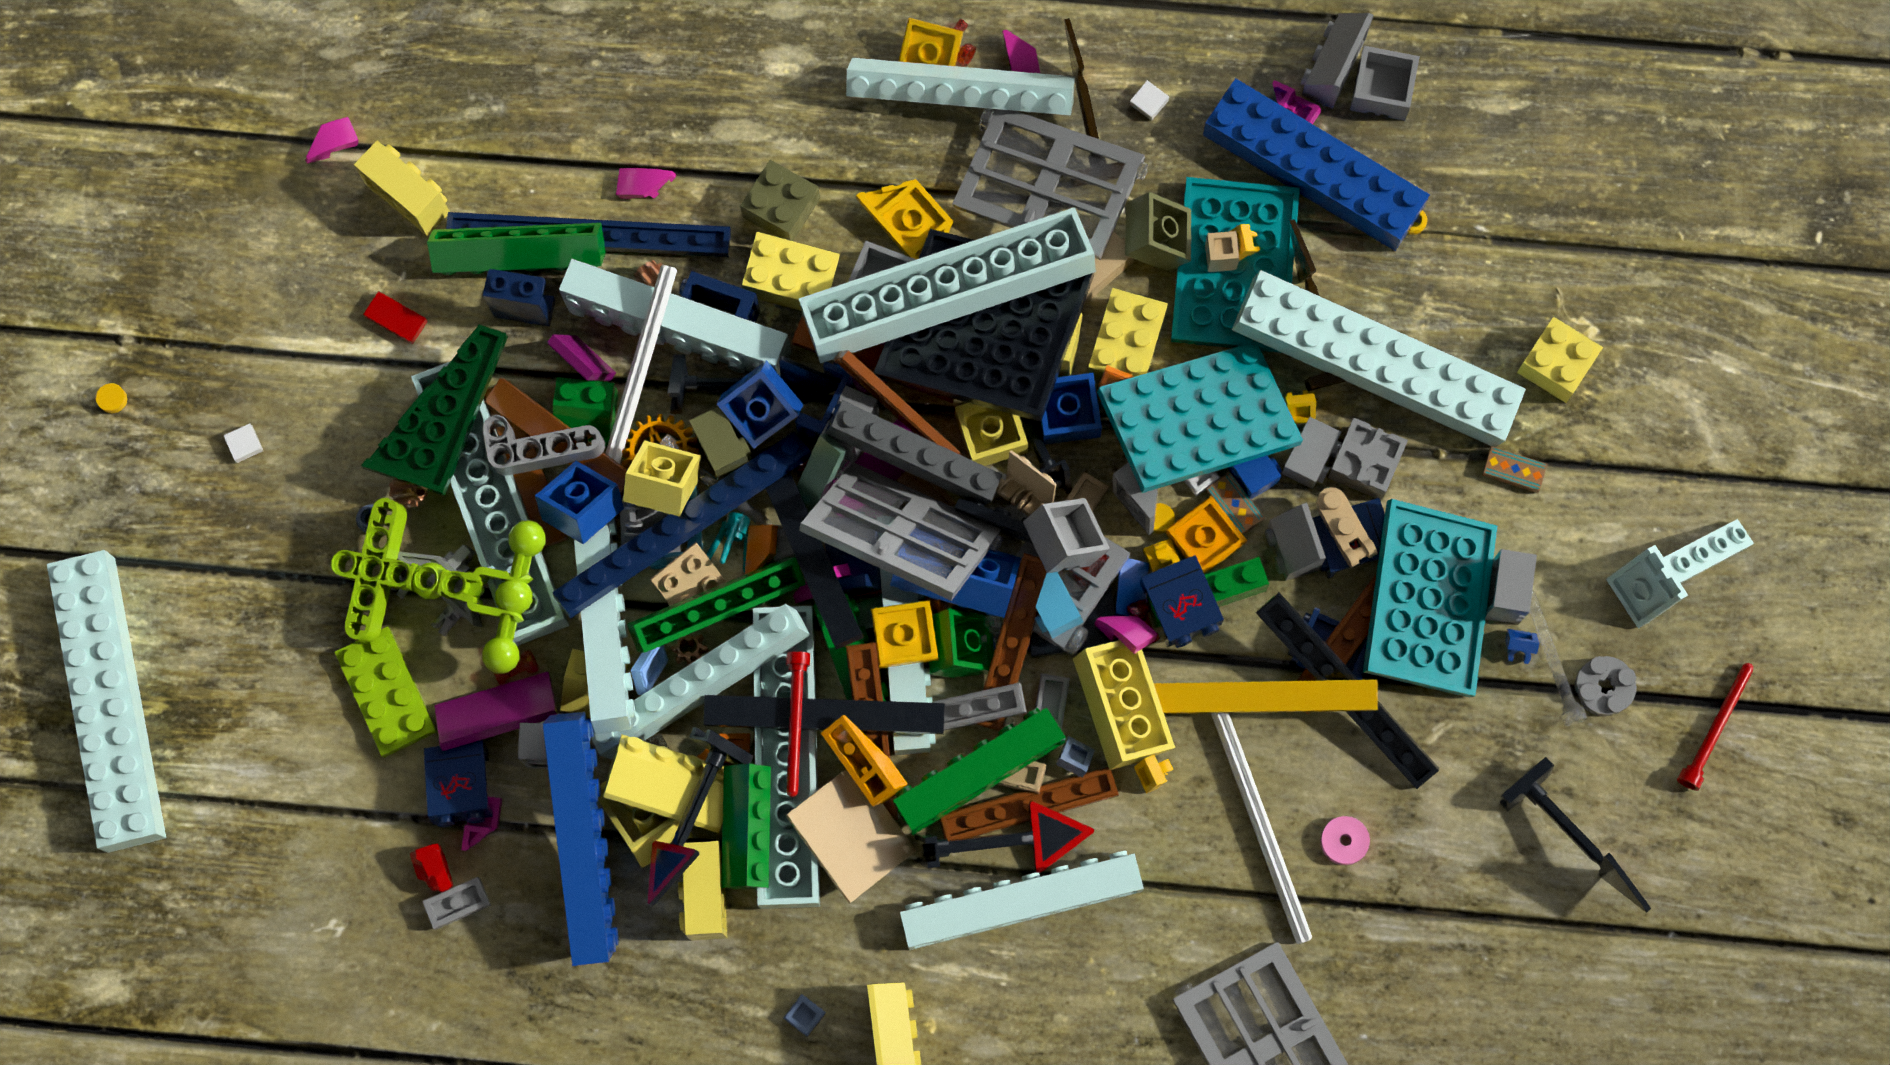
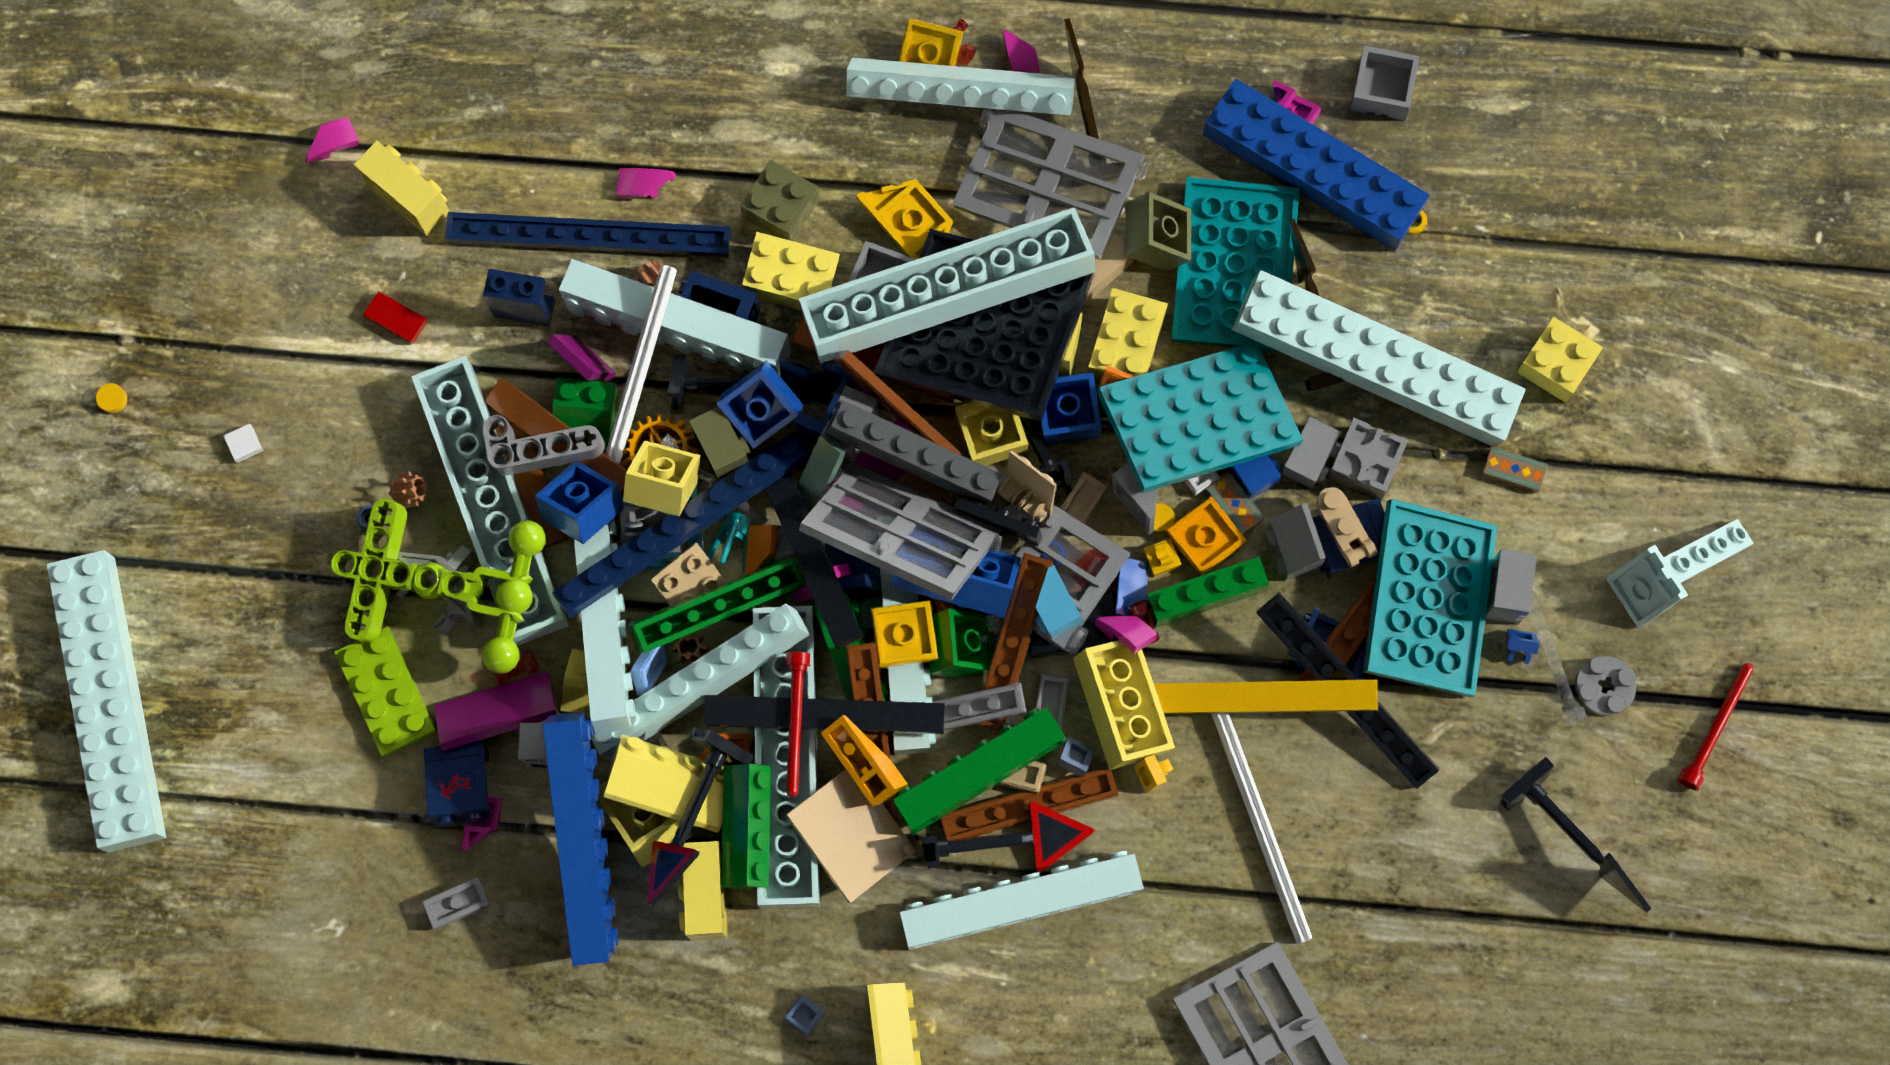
dark green wing [361,324,508,496] -> none
red rock [409,843,453,892] -> none
green brick [427,223,606,275] -> none
light grey piece [1023,498,1110,573] -> none
white tile [1129,80,1169,121] -> none
dark blue panel [1139,555,1224,648] -> none
tan panel [1205,231,1239,272] -> none
yellow tile [1229,224,1260,261] -> none
yellow tile [1285,390,1316,424] -> none
light grey slope [1300,13,1374,109] -> none
bright pink piece [1320,816,1370,865] -> none

